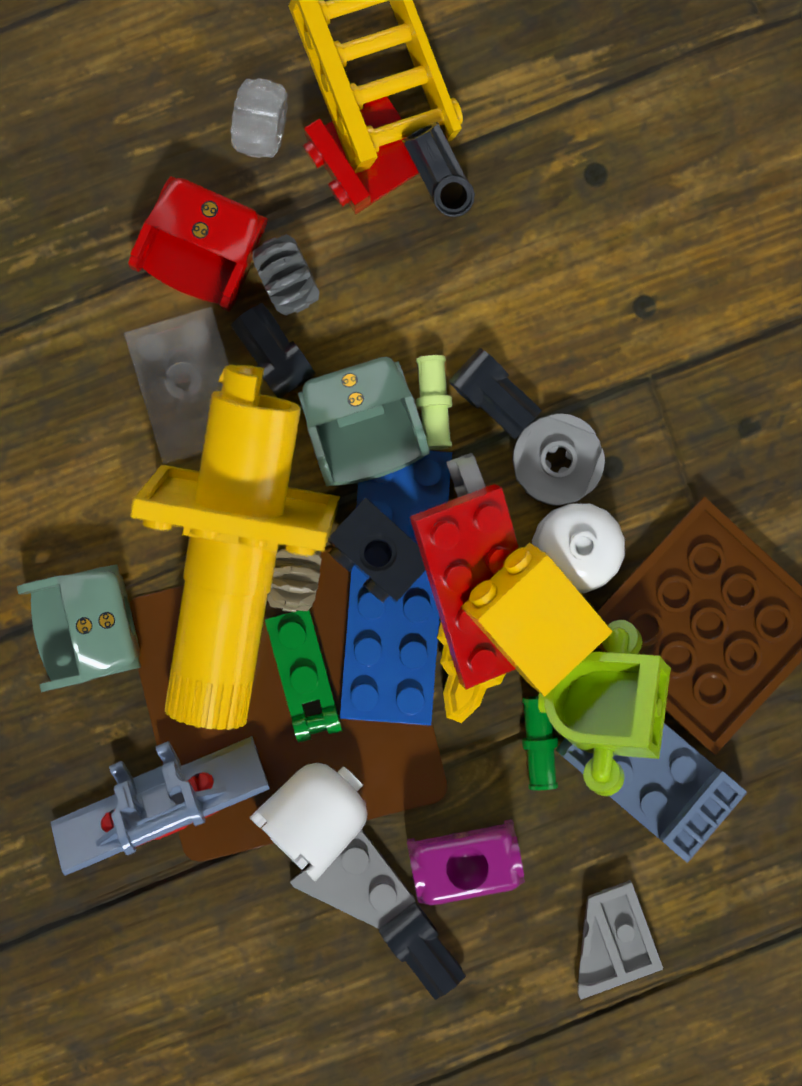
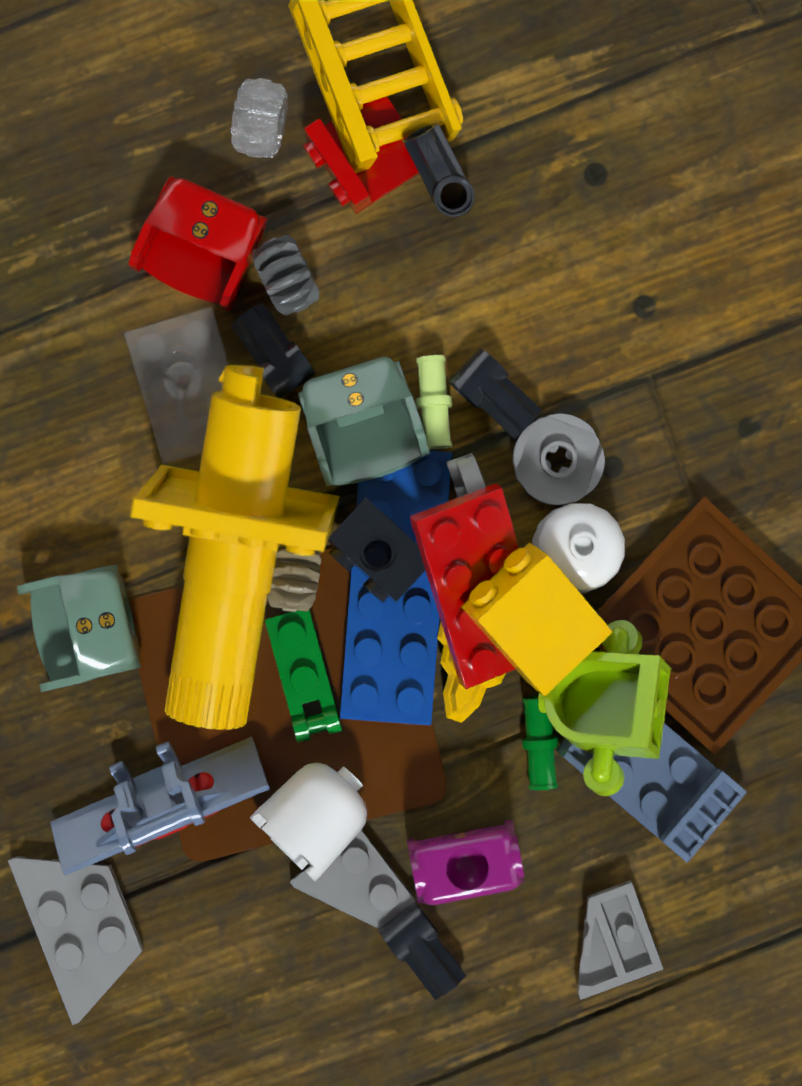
none -> light grey wing [8,856,144,1025]

